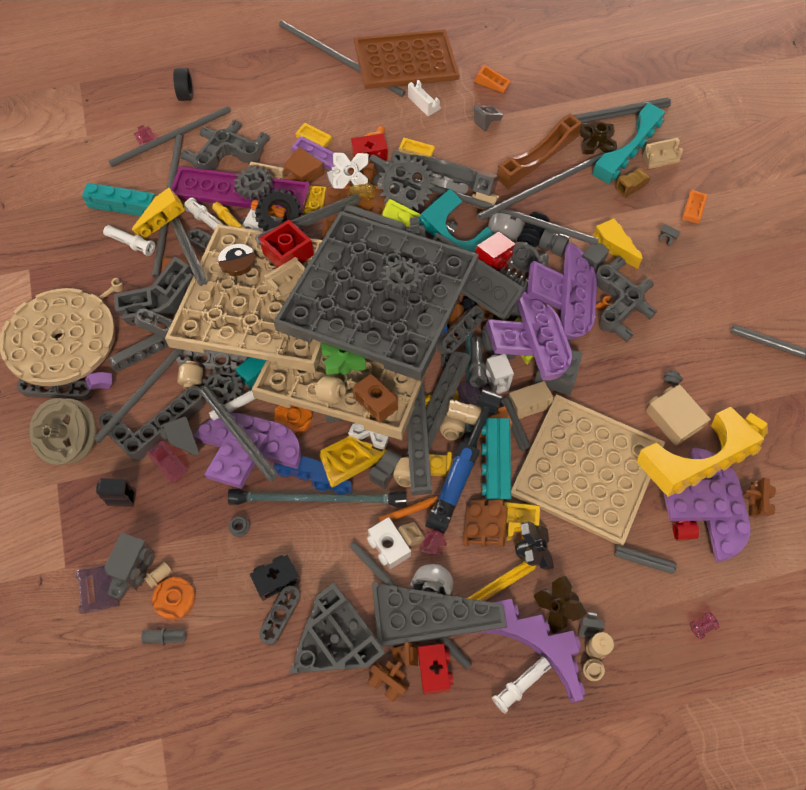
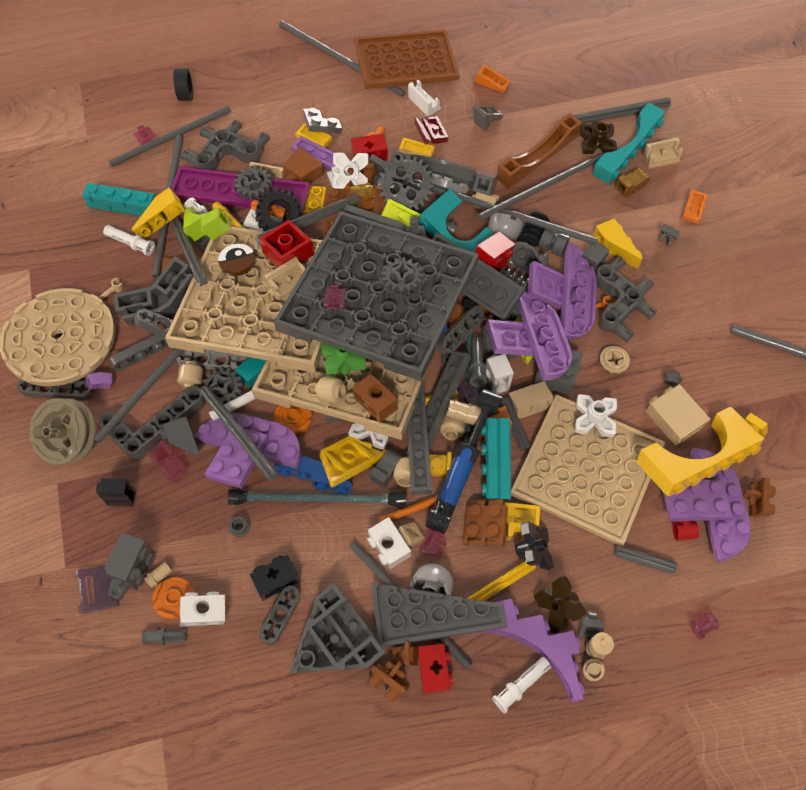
none -> white brick [180,592,225,627]
none -> lime arch [183,207,230,241]
none -> flat silver plate [303,108,342,134]
none -> clear pink tile [324,285,346,310]
none -> plate [414,116,449,145]
none -> white plant [575,394,617,437]
none -> tan gear [600,346,630,374]

